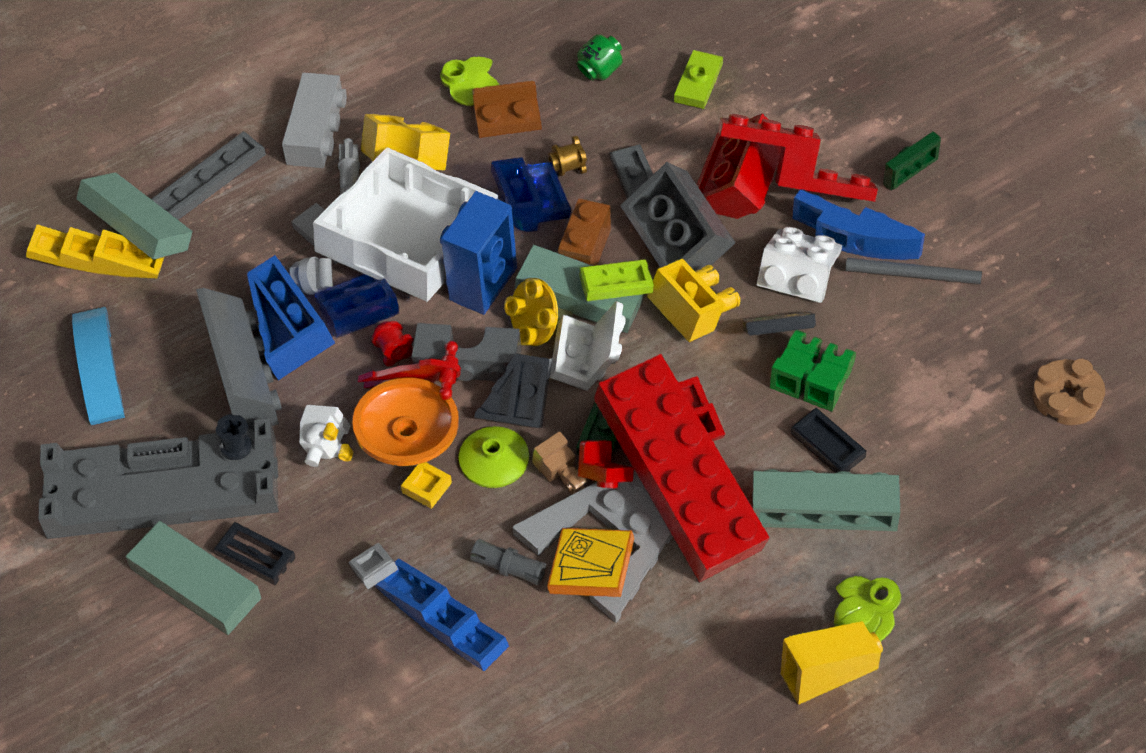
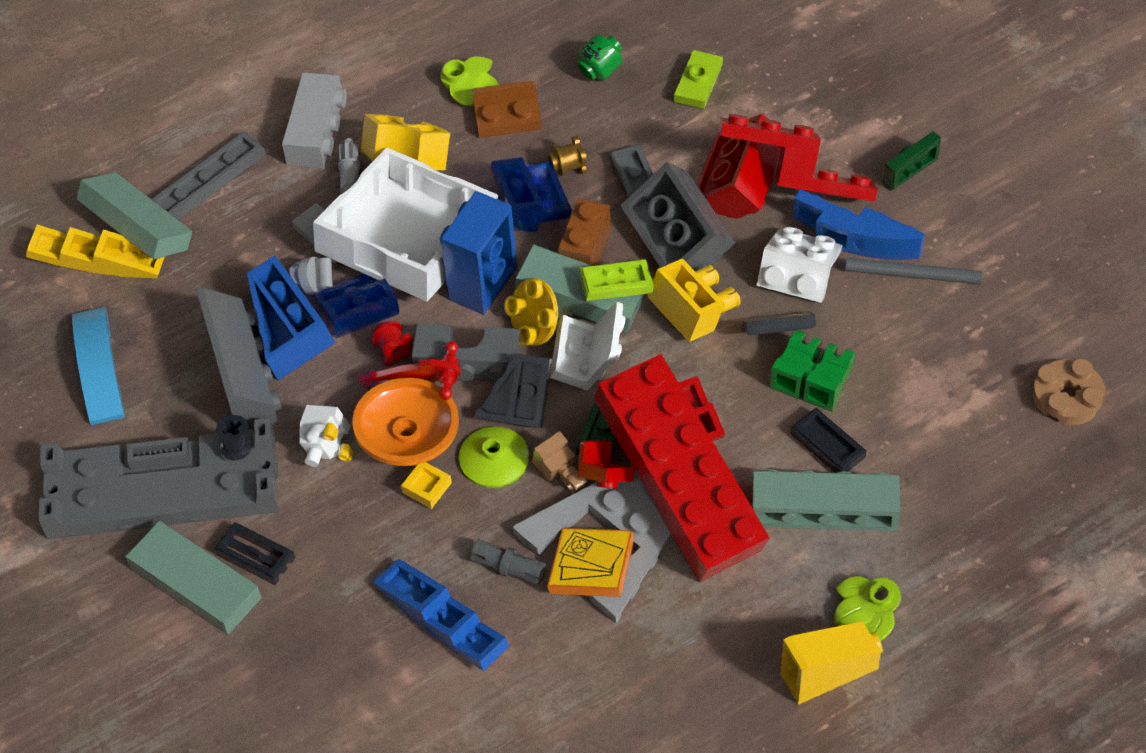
light grey tile [348,543,398,589] -> none

